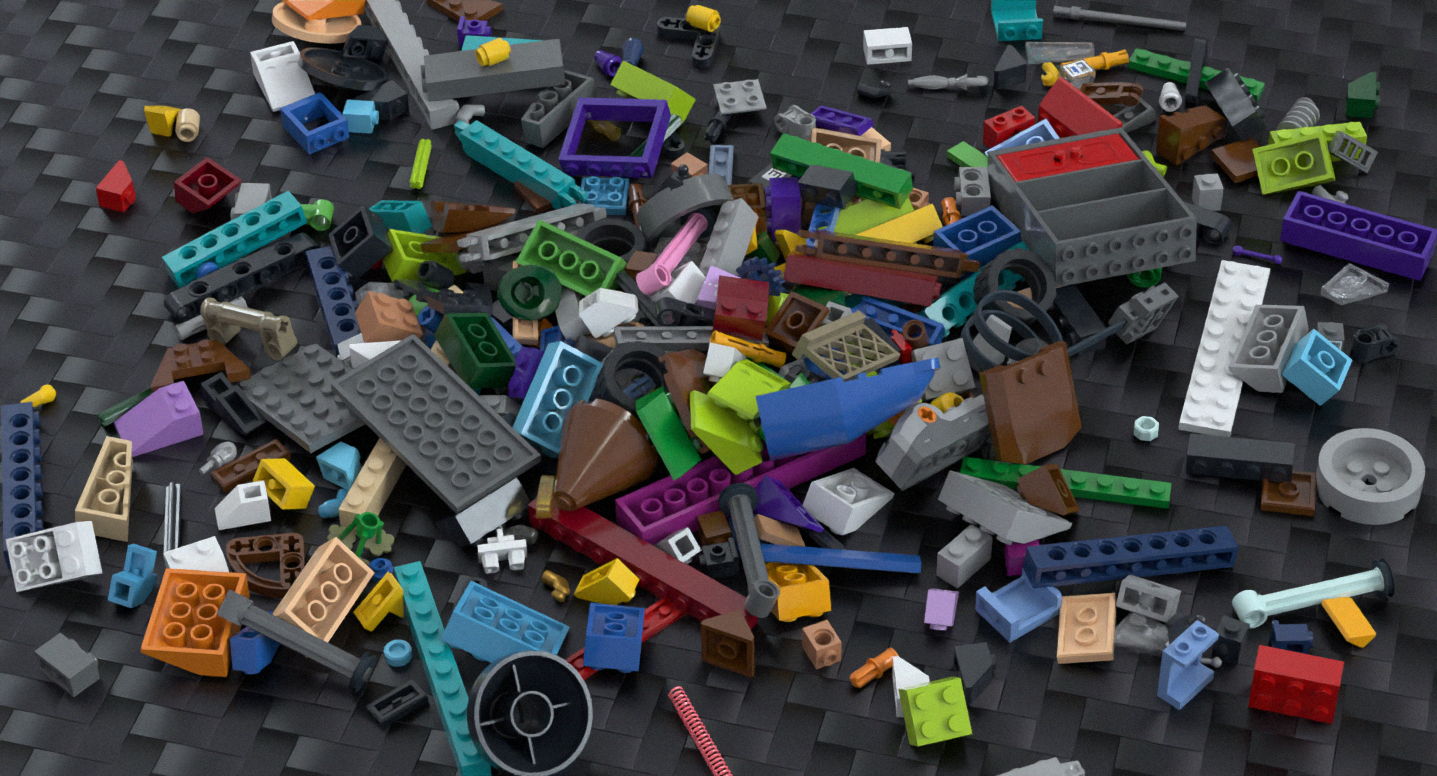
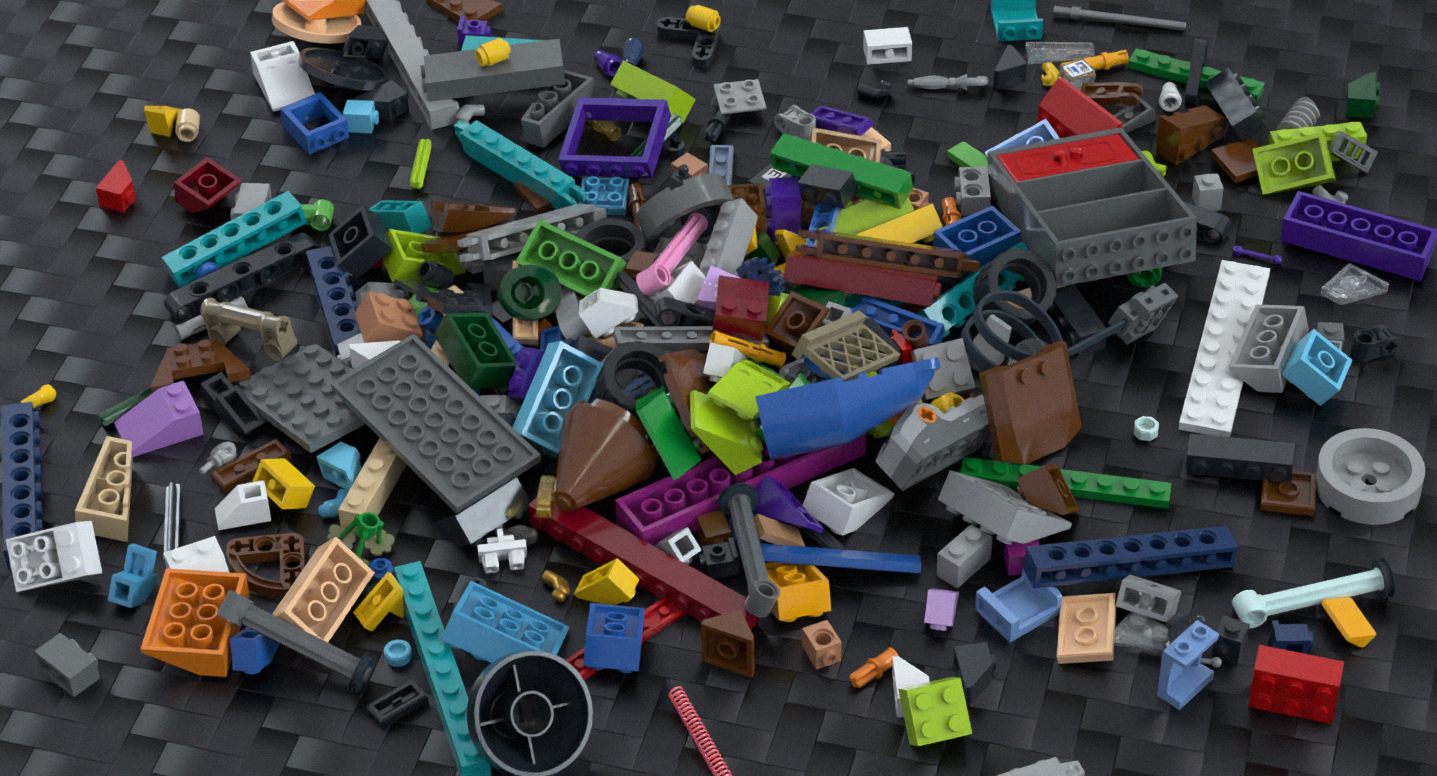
red brick [983,106,1035,149] -> none

